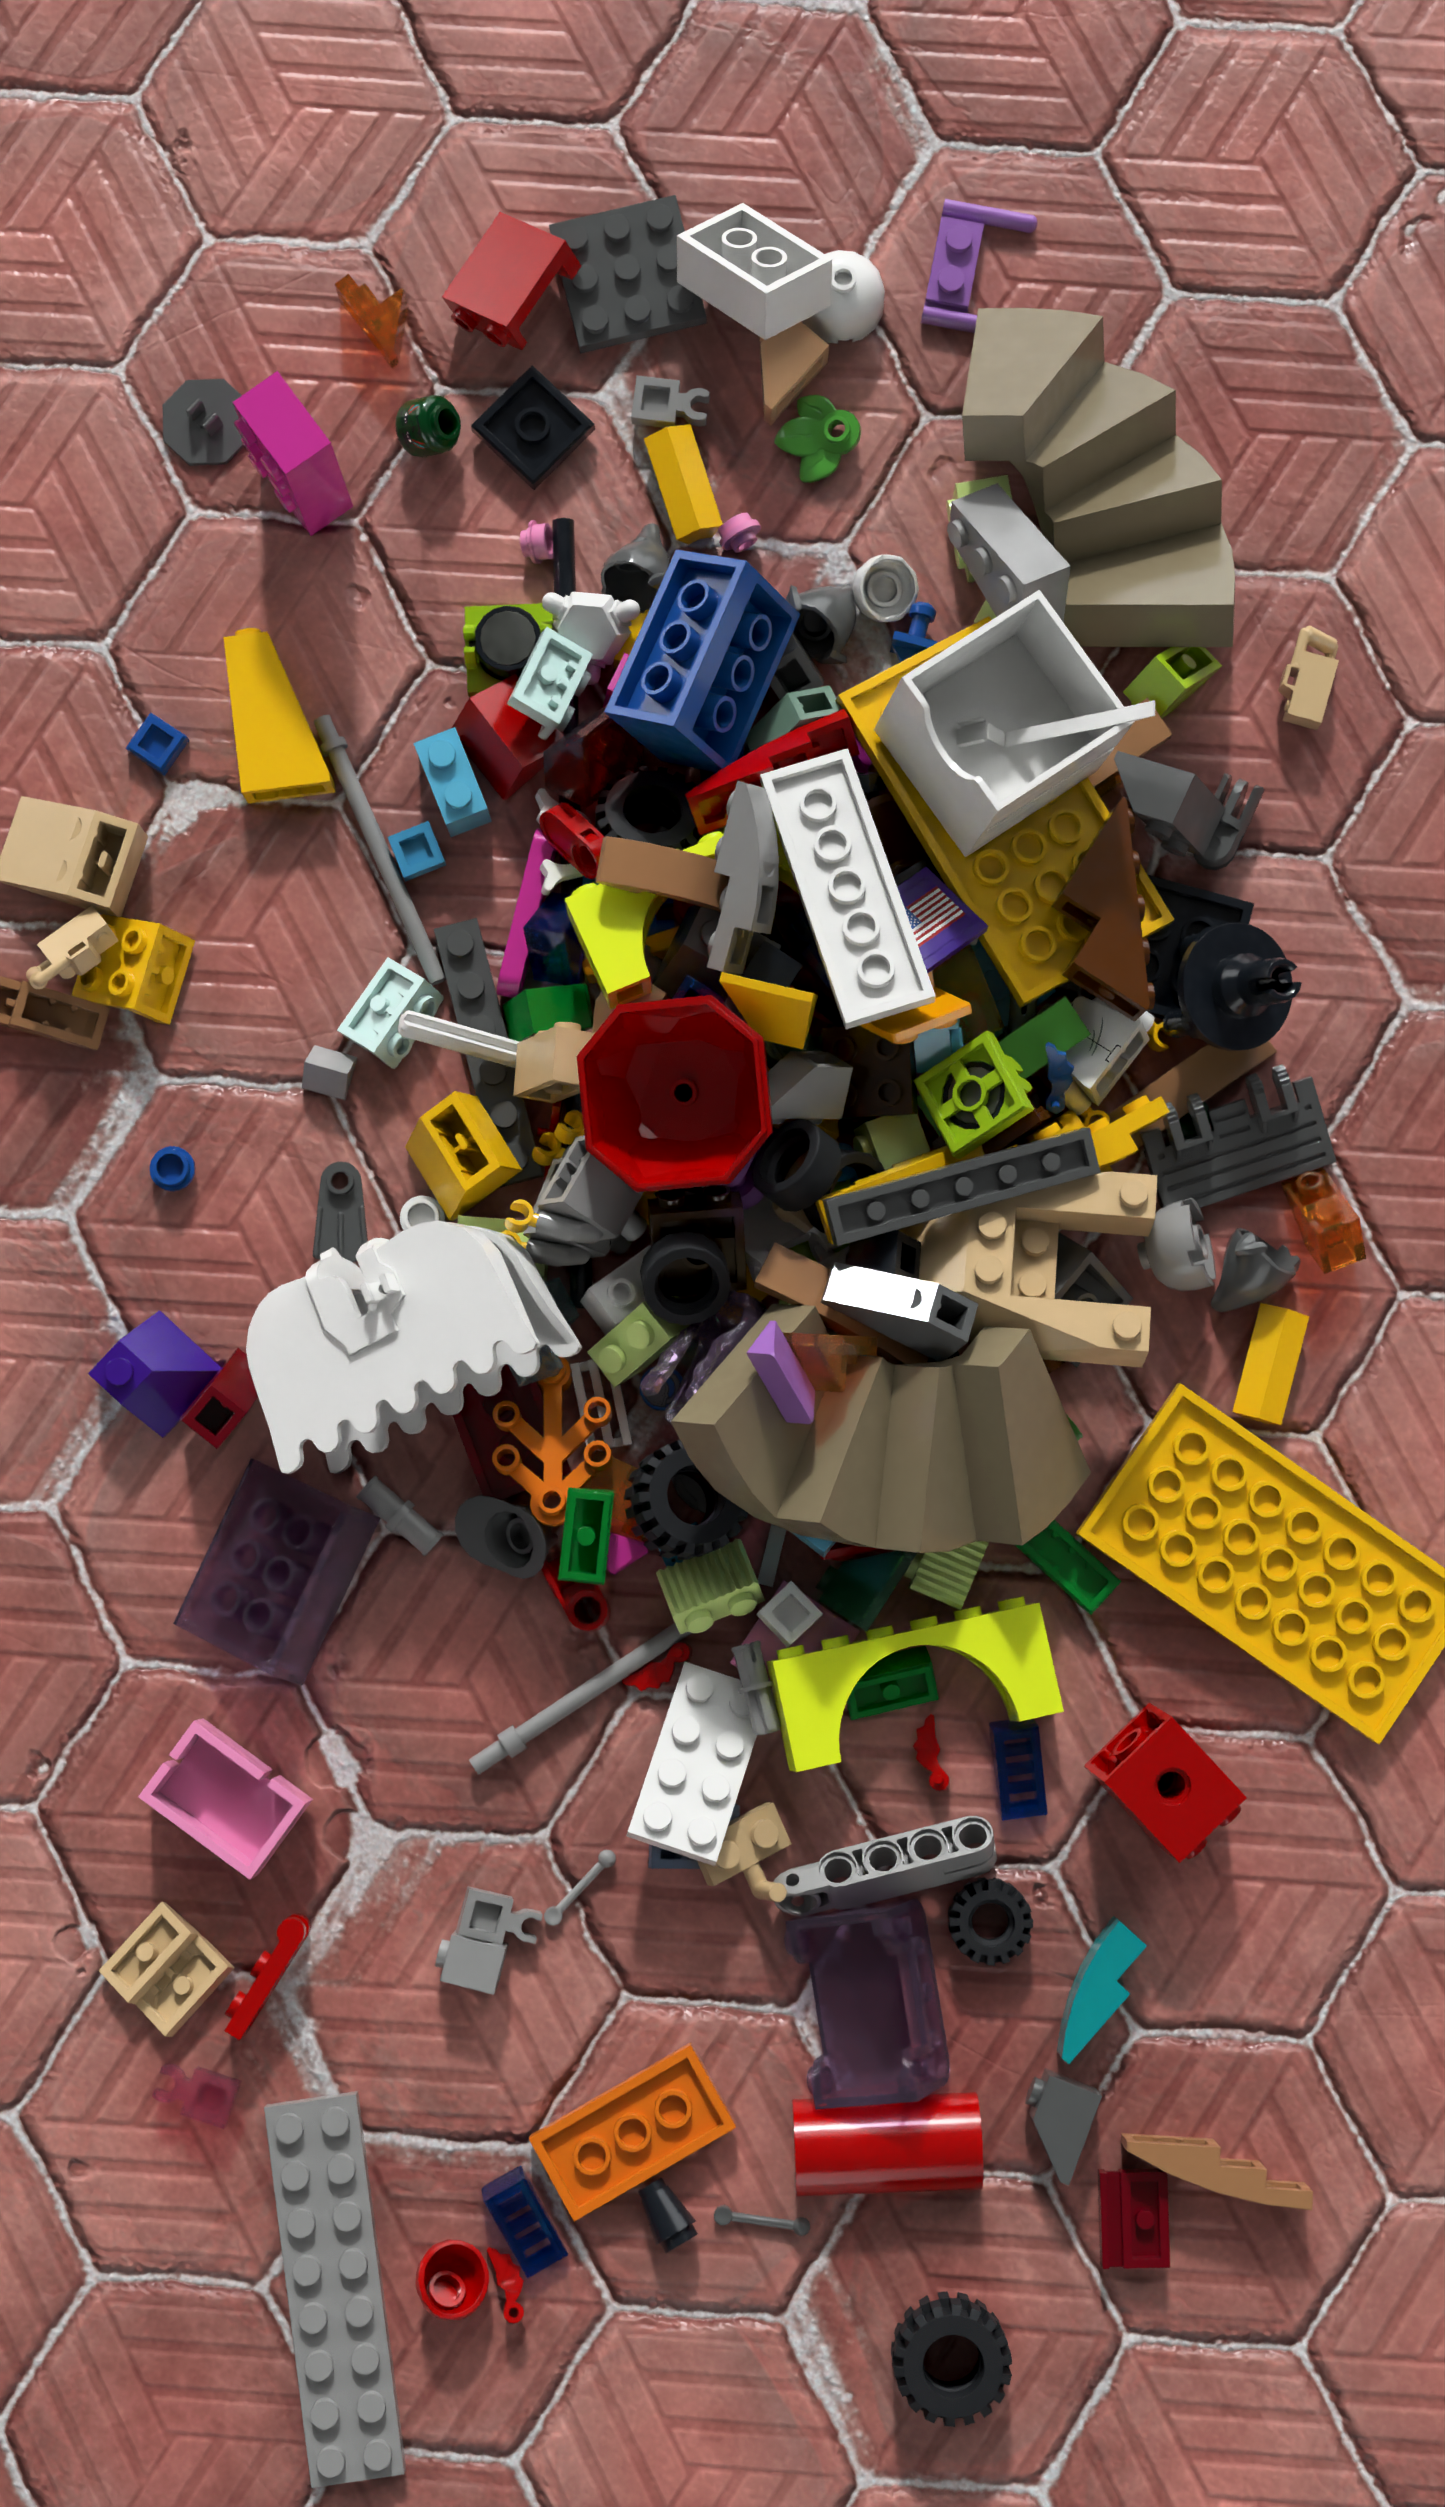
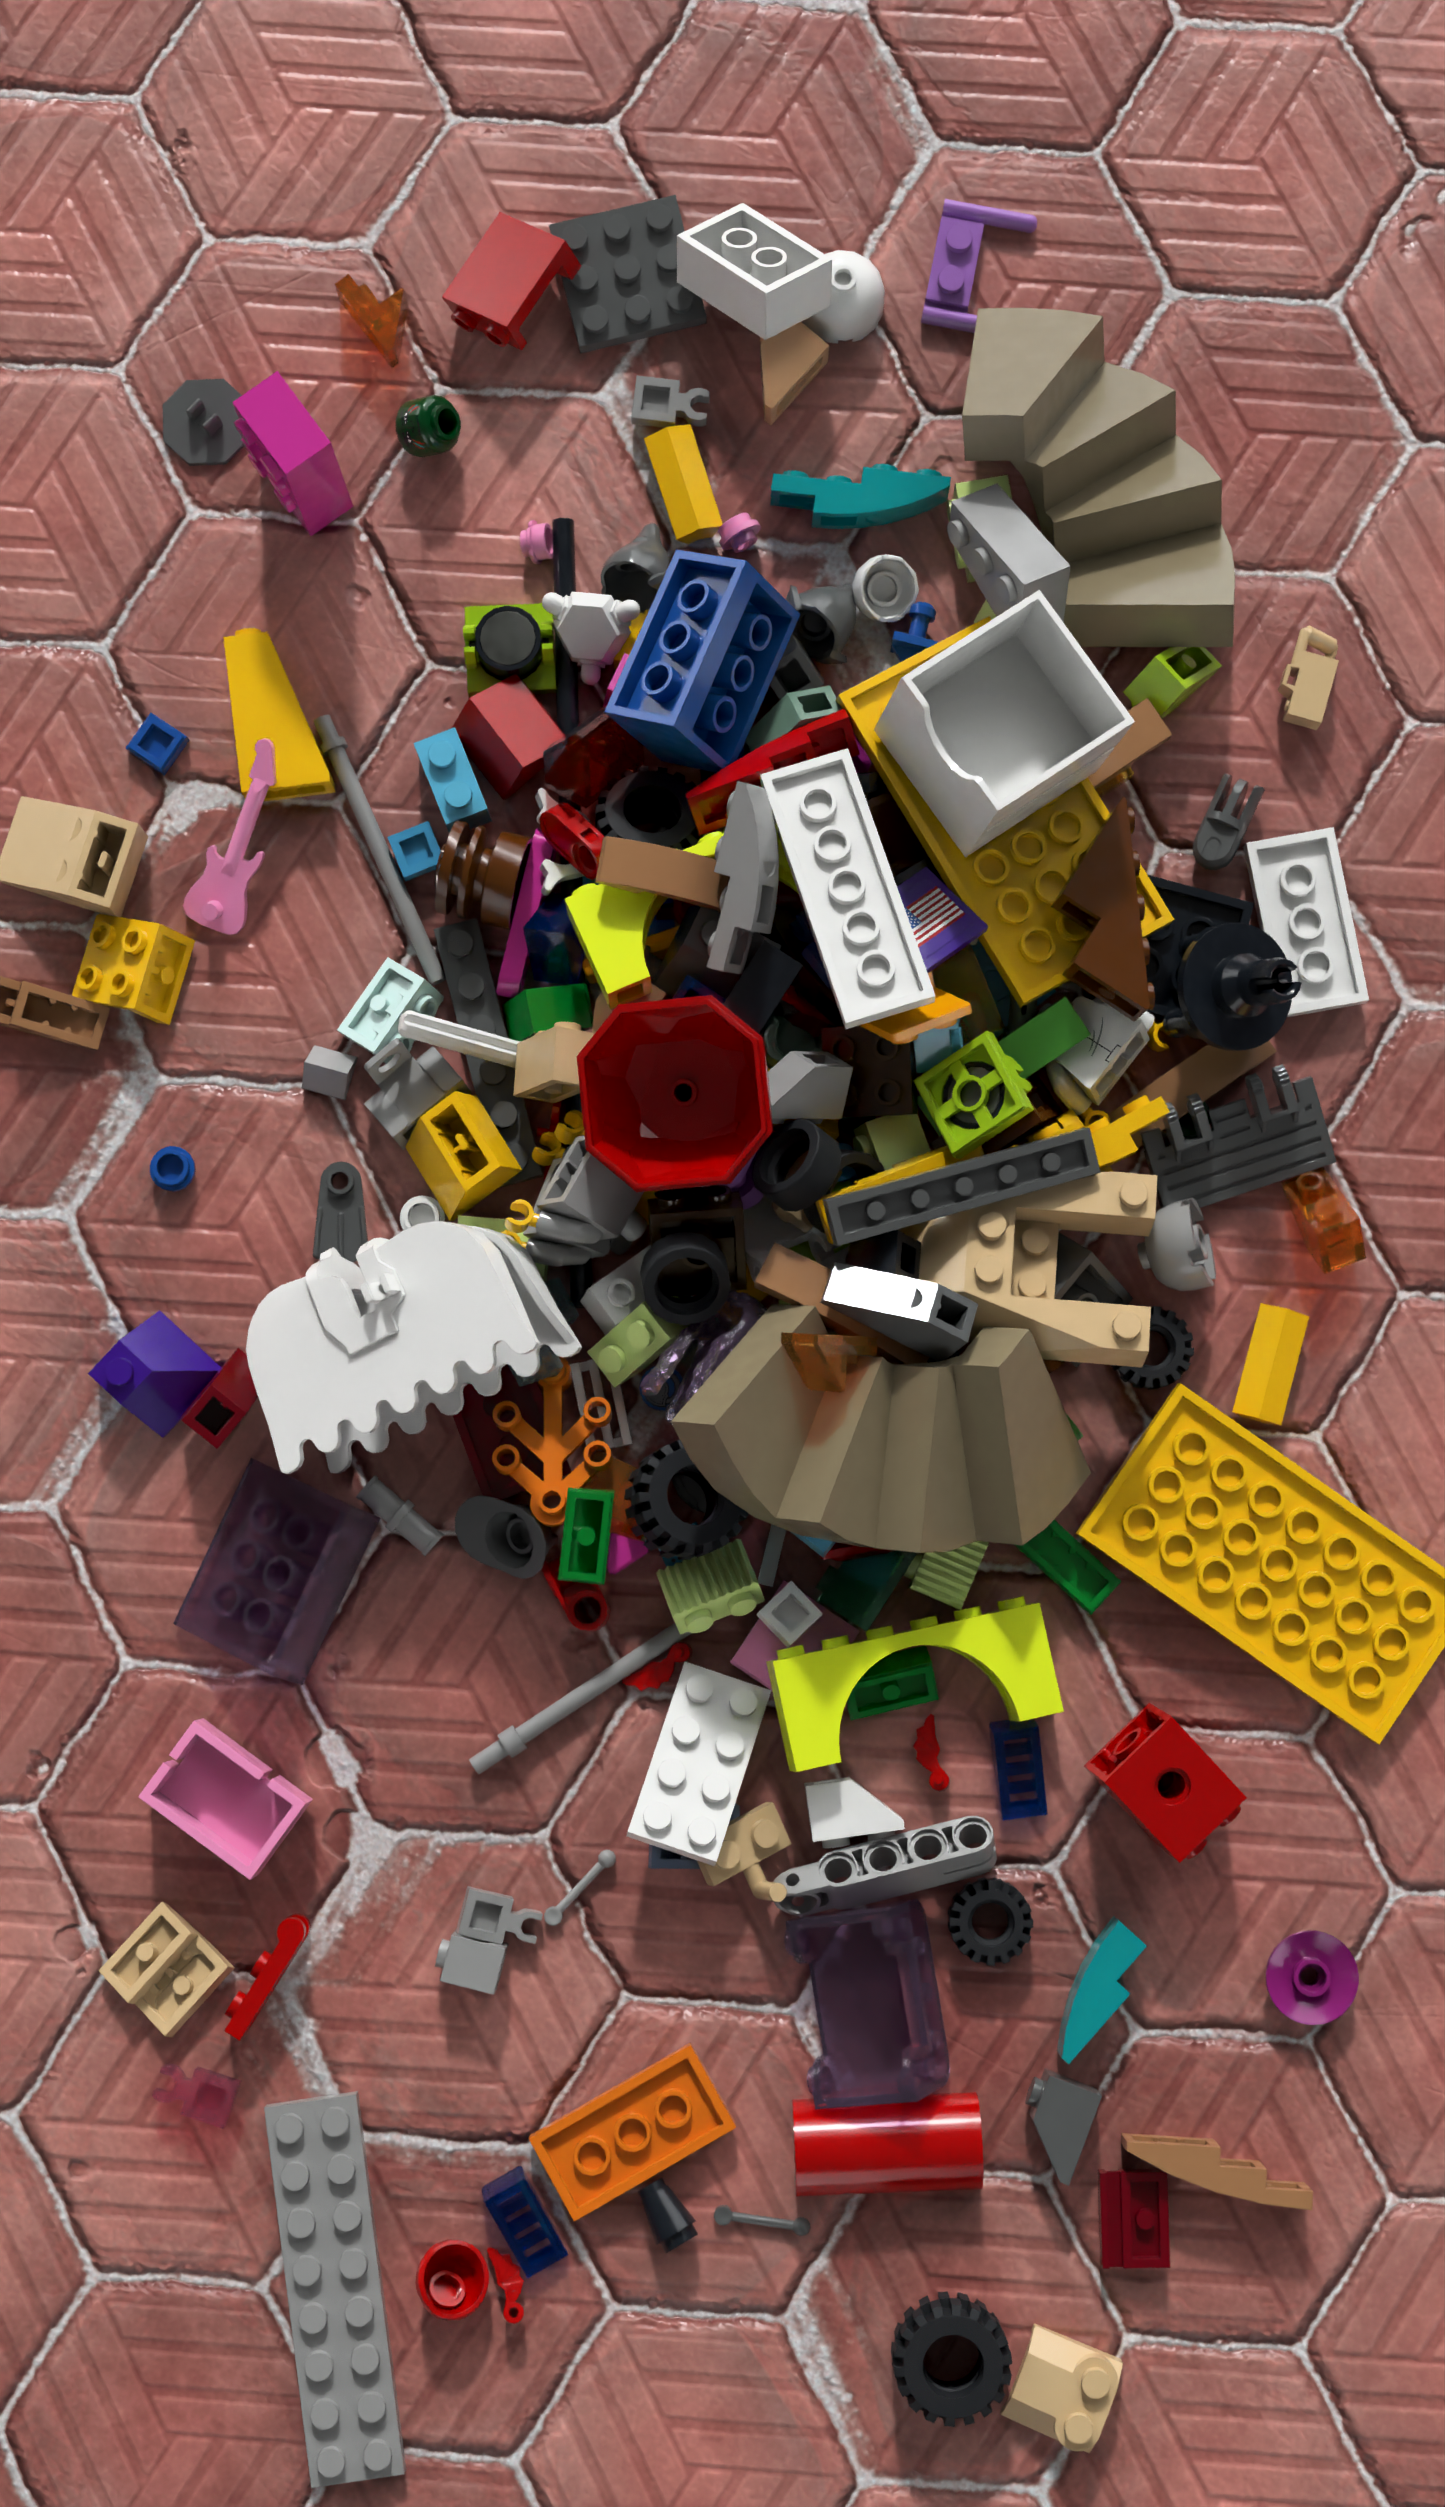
tan piece [26,905,119,989] -> none
black plate [471,365,595,490] -> none
light aqua bracket [507,627,593,741] -> none
yellow slope [719,972,818,1049] -> none
light grey axle [731,1641,781,1735] -> none
medium lavender slope [746,1321,815,1424] -> none
bright green plate [774,395,861,483] -> none
white piece [956,700,1155,748] -> none
blue piece [1045,1042,1074,1114] -> none
dark grey slope [1114,751,1226,857] -> none
dark grey hat [1211,1228,1301,1312] -> none
none -> bright pink piece [183,738,277,935]
none -> light grey piece [364,1038,472,1150]
none -> reddish brown wheel [435,820,532,930]
none -> teal slope [770,464,951,529]
none -> white slope [804,1777,905,1848]
none -> tan slope [1000,2323,1123,2453]
none -> black tyre [1112,1306,1194,1390]
none -> white plate [1243,827,1369,1017]
none -> magenta dish [1265,1930,1359,2025]

